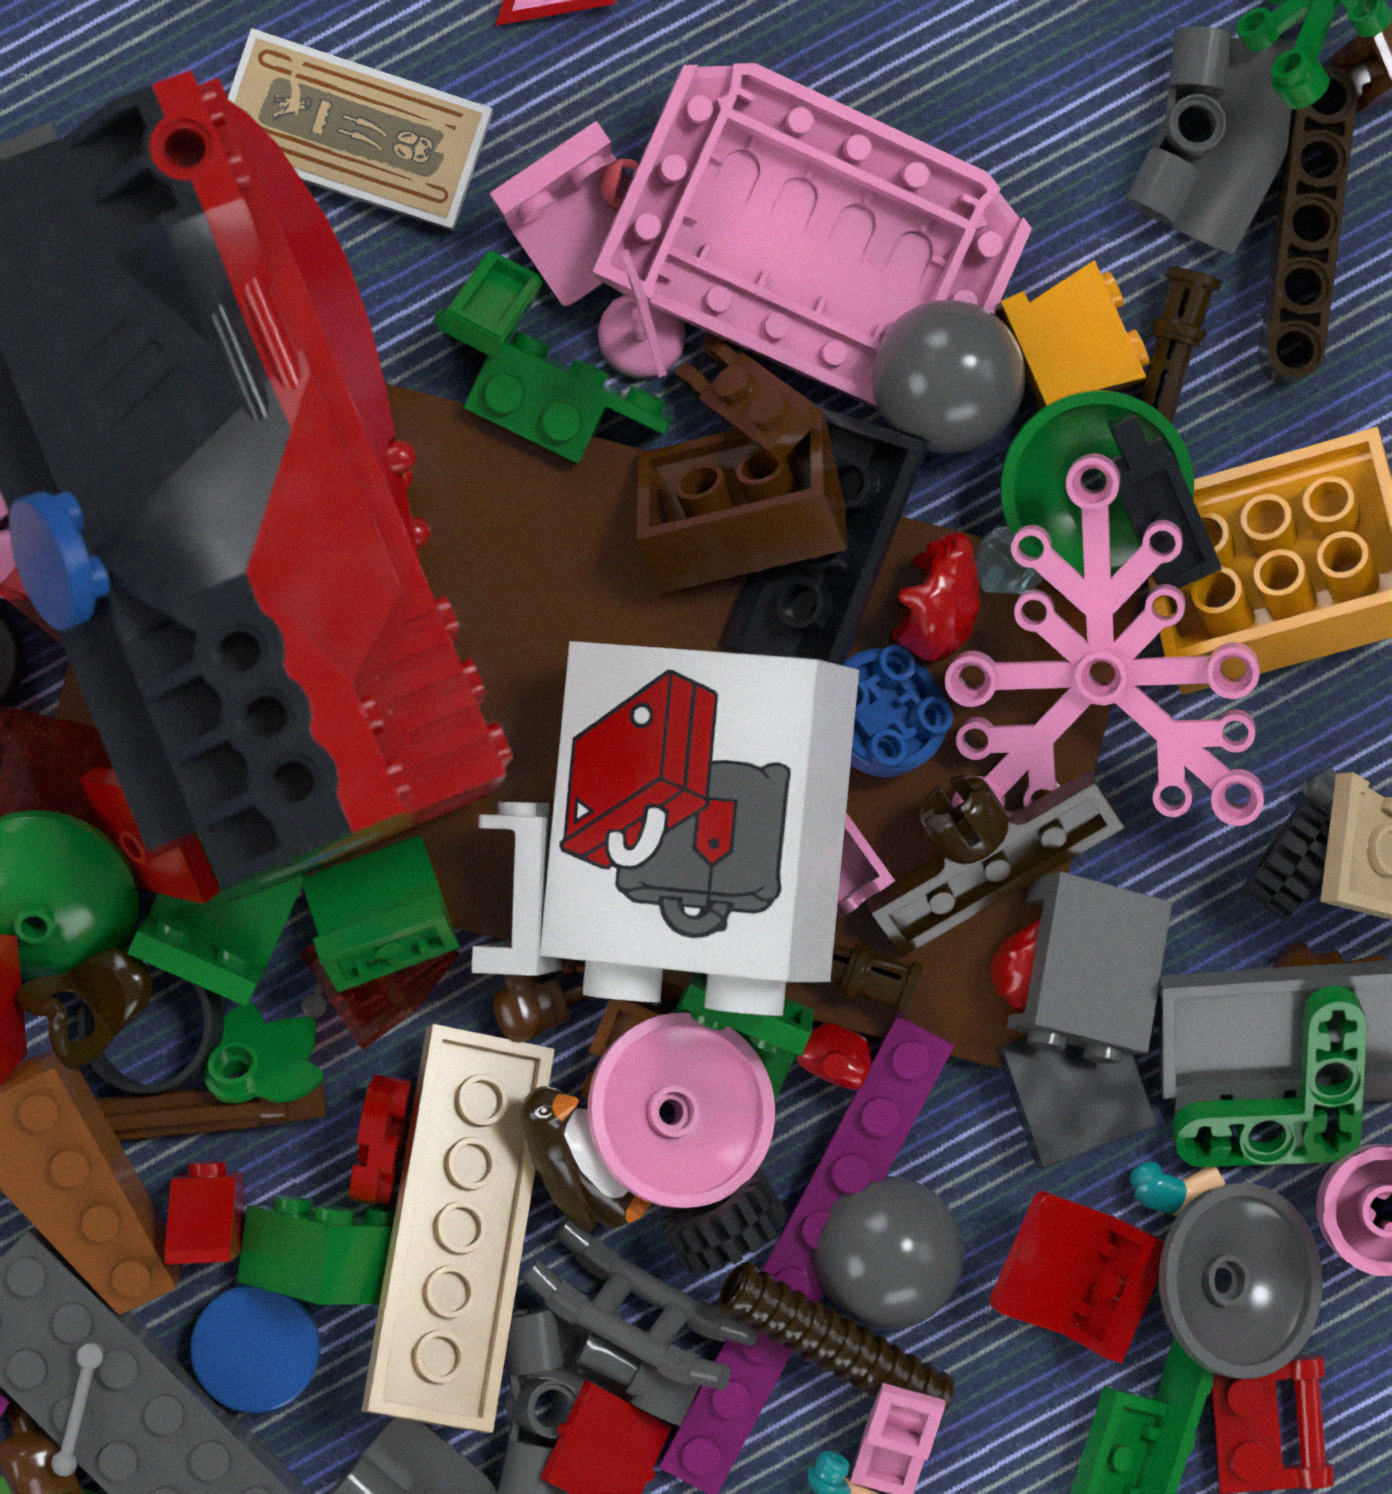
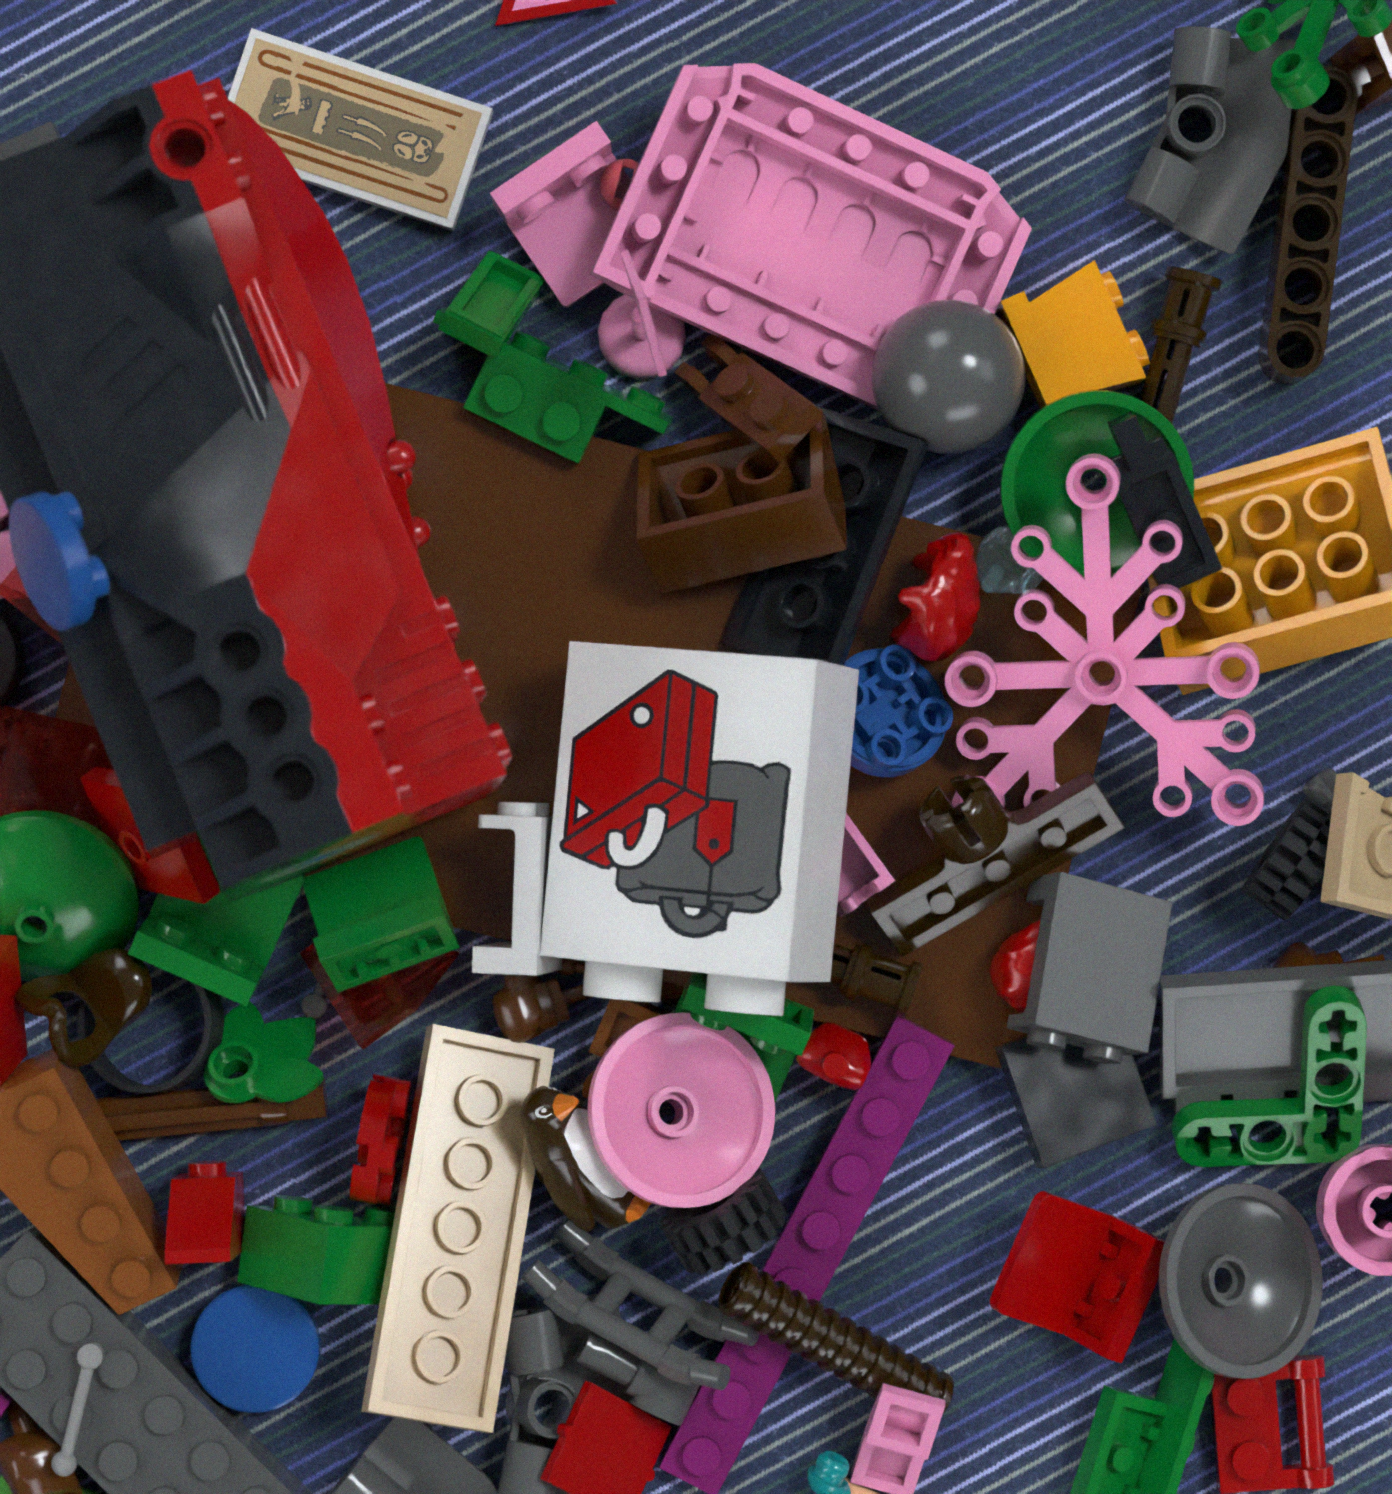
dark grey piece [812,1176,964,1330] -> none
teal arm [1130,1161,1225,1216] -> none

